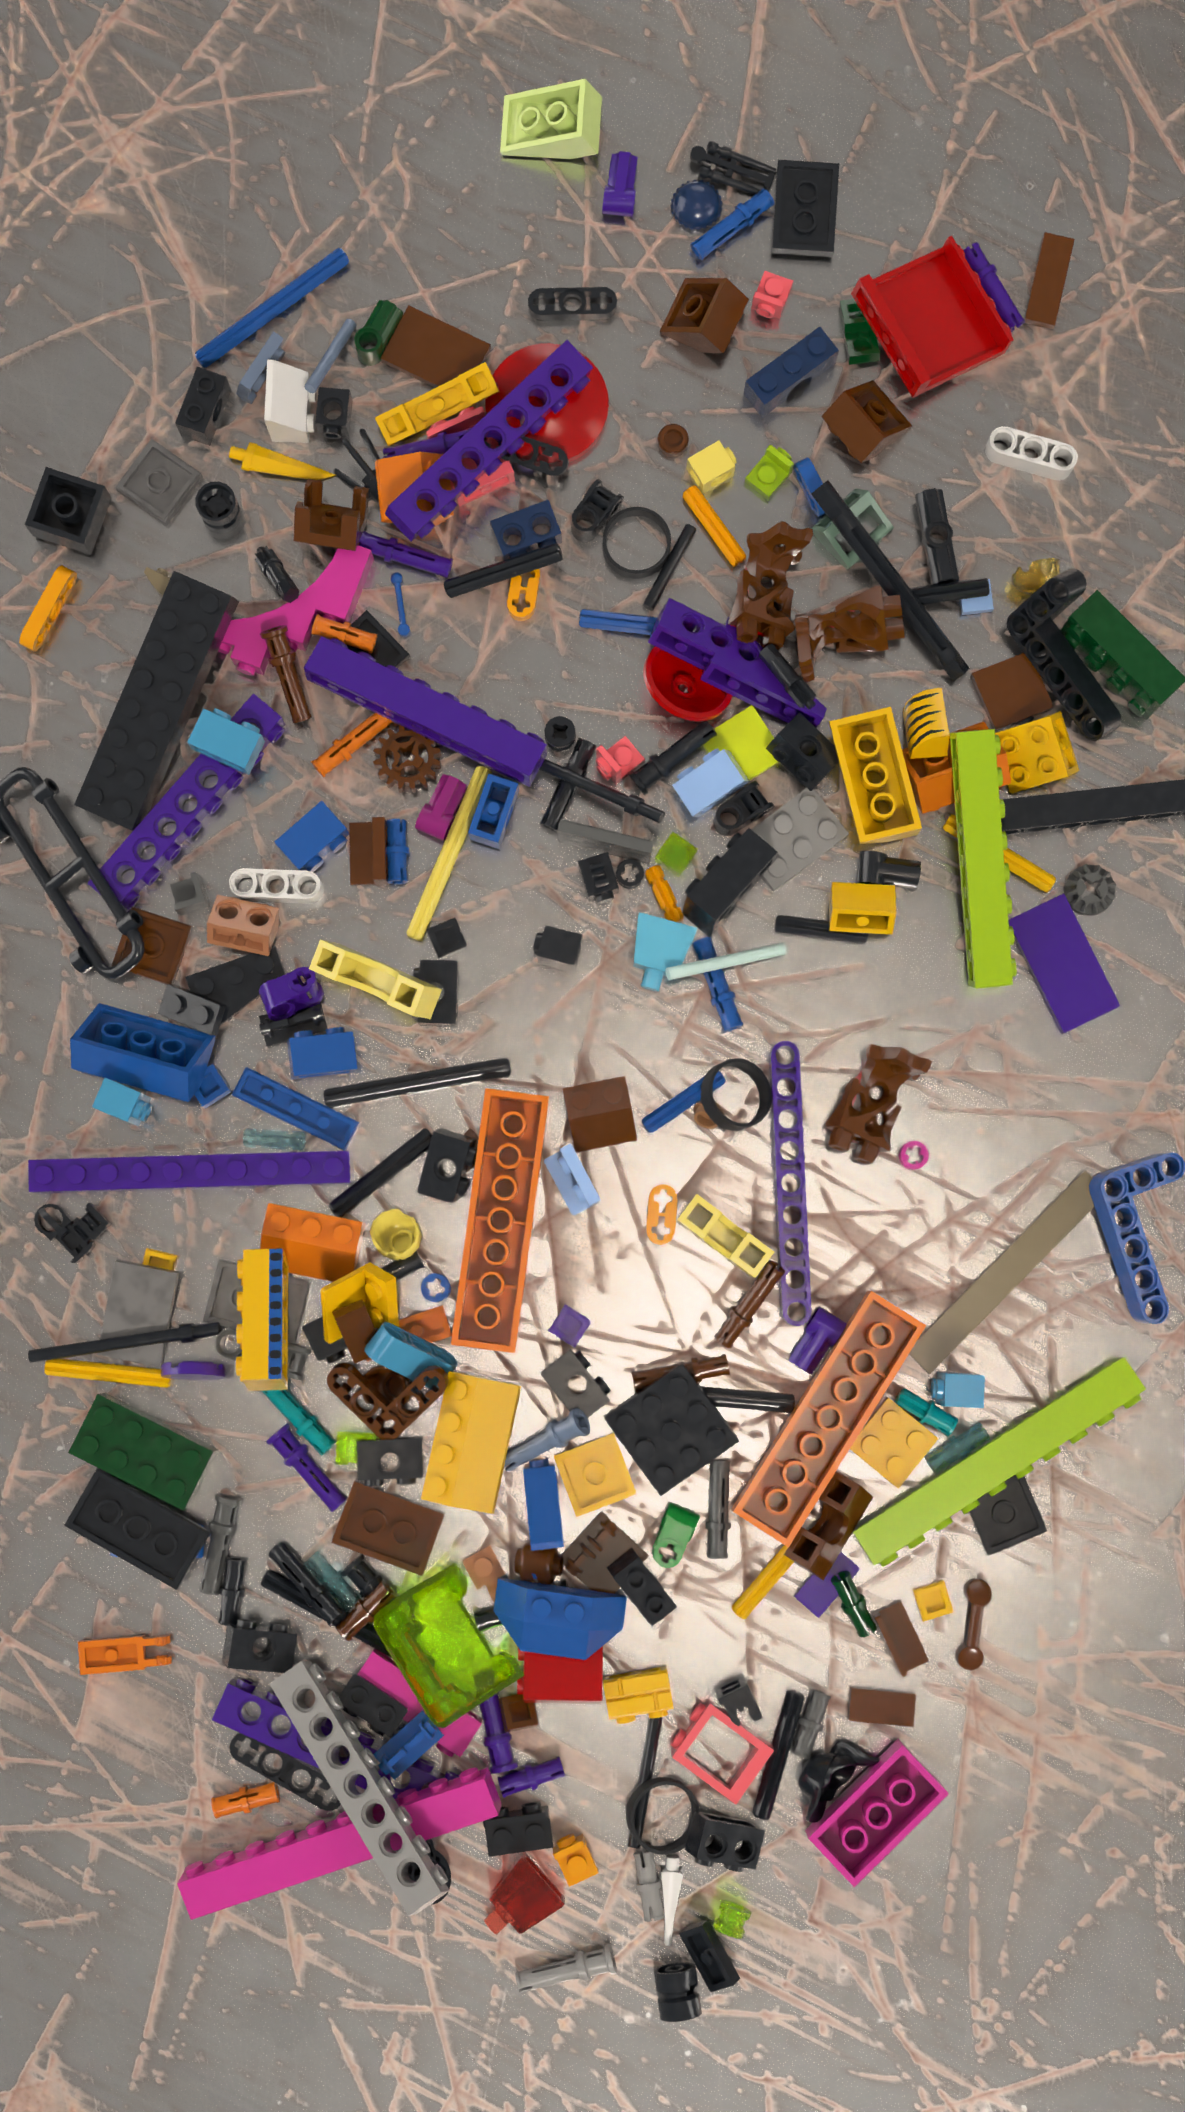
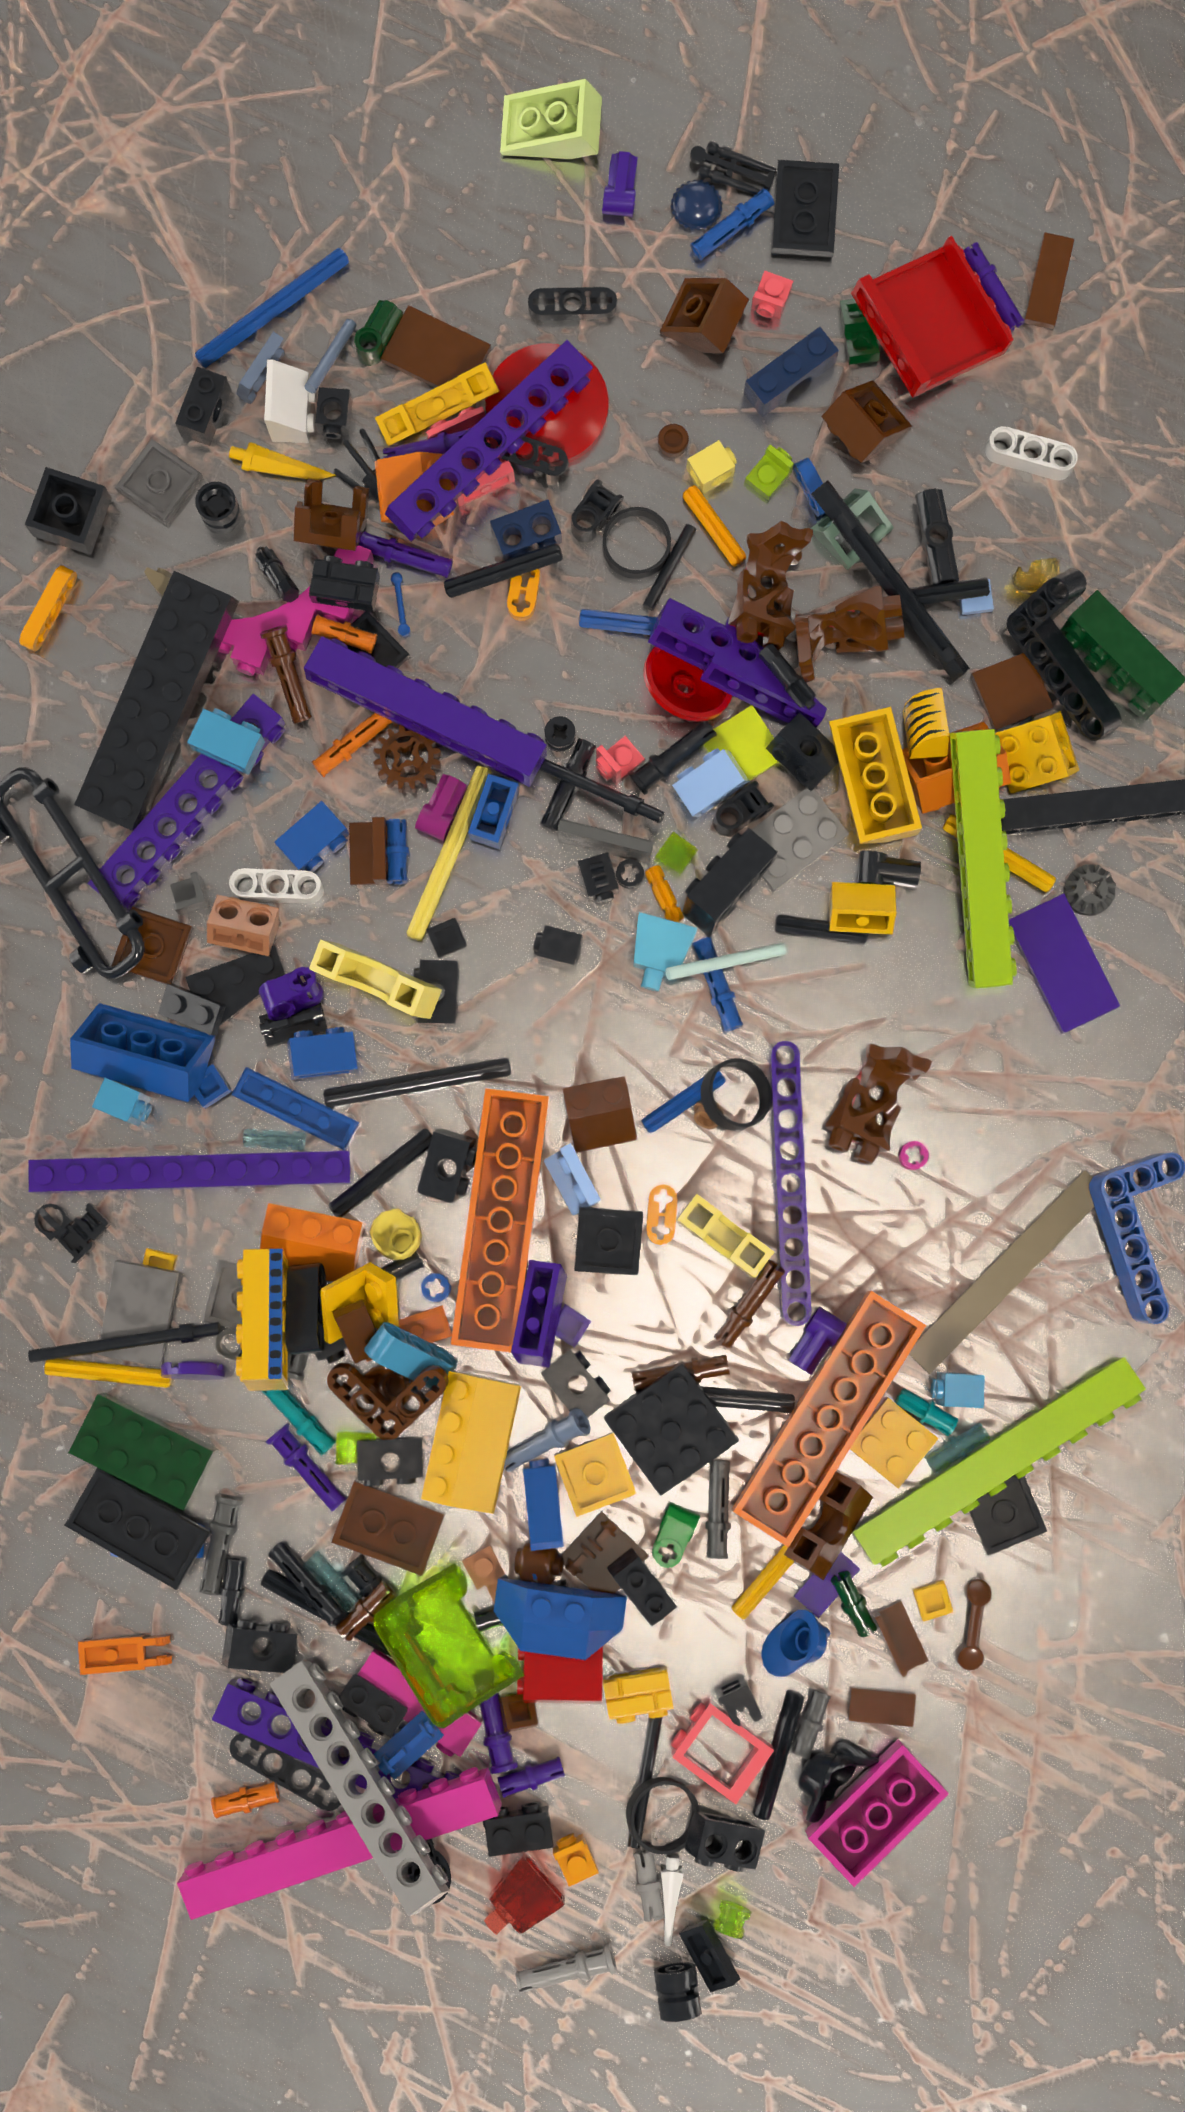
none -> black beam [285,1263,326,1355]
none -> black brick [309,556,380,612]
none -> dark purple brick [511,1260,567,1368]
none -> black tile [574,1207,643,1276]
none -> blue piece [761,1610,831,1677]

